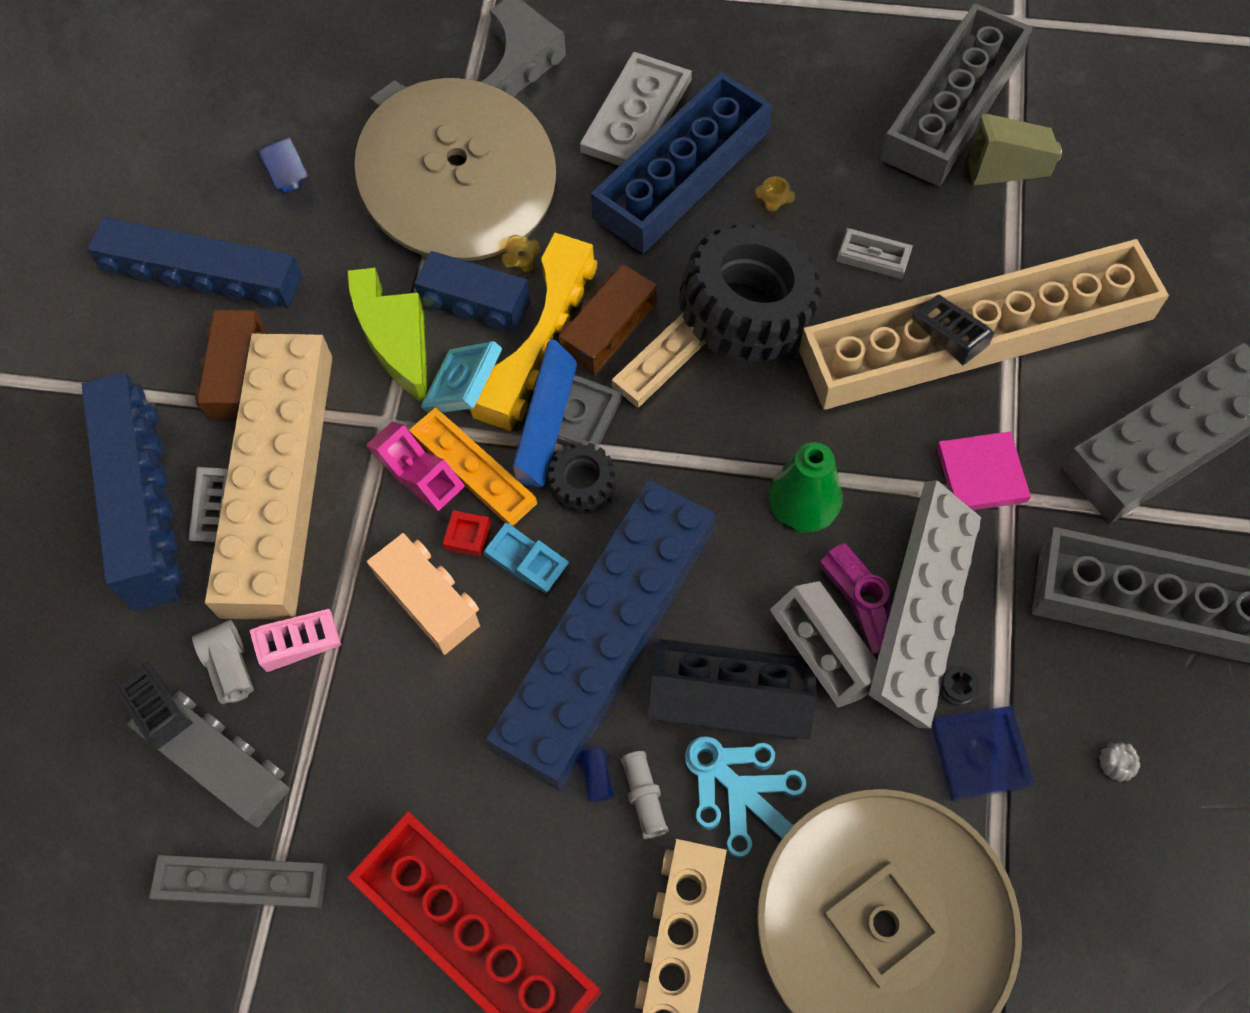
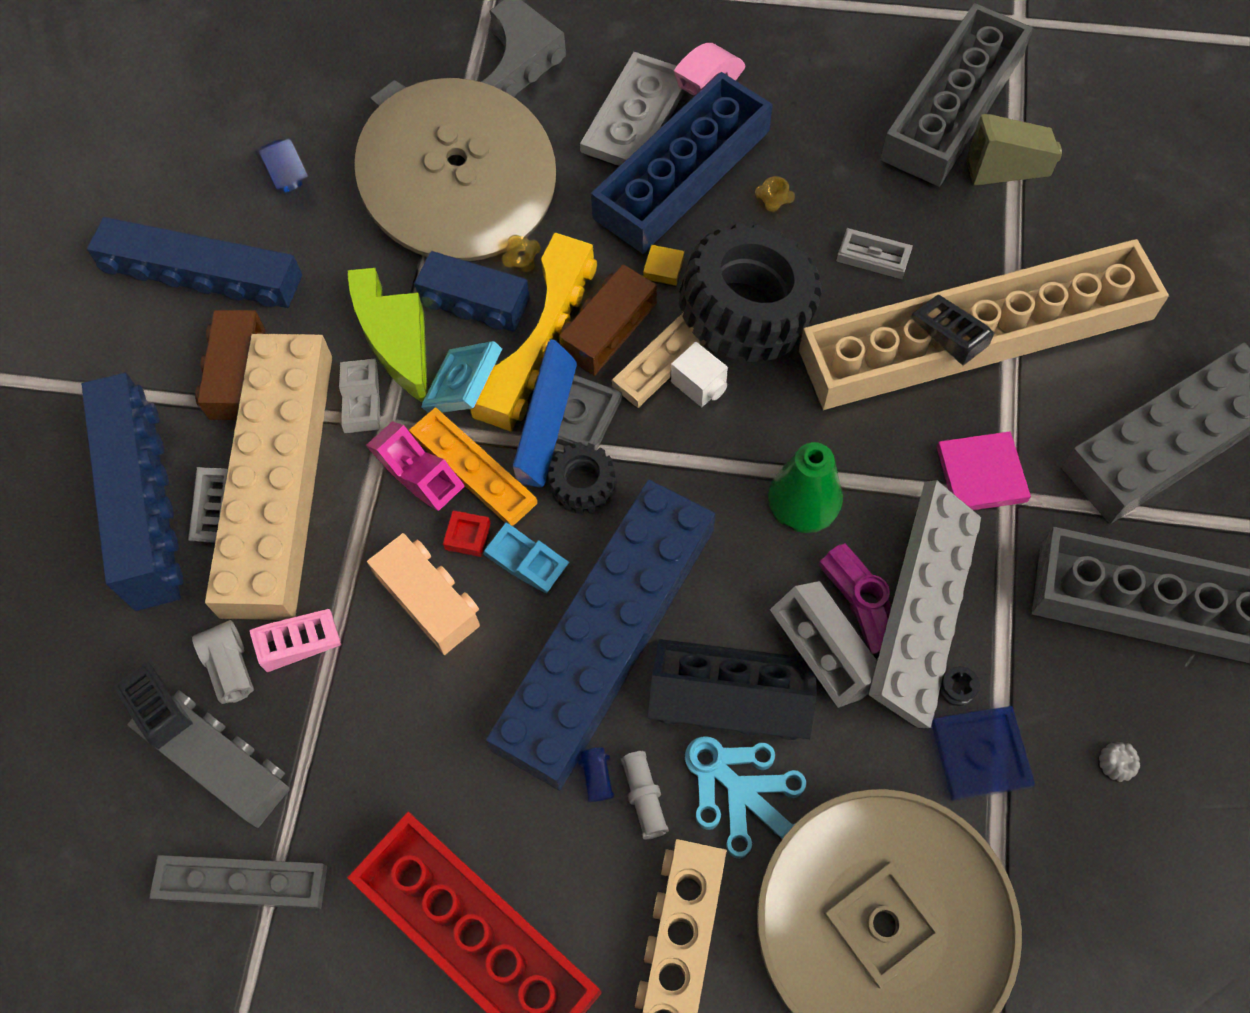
none -> light grey slope [339,359,380,433]
none -> yellow tile [643,245,684,286]
none -> white brick [671,342,728,407]
none -> bright pink brick [674,43,745,96]

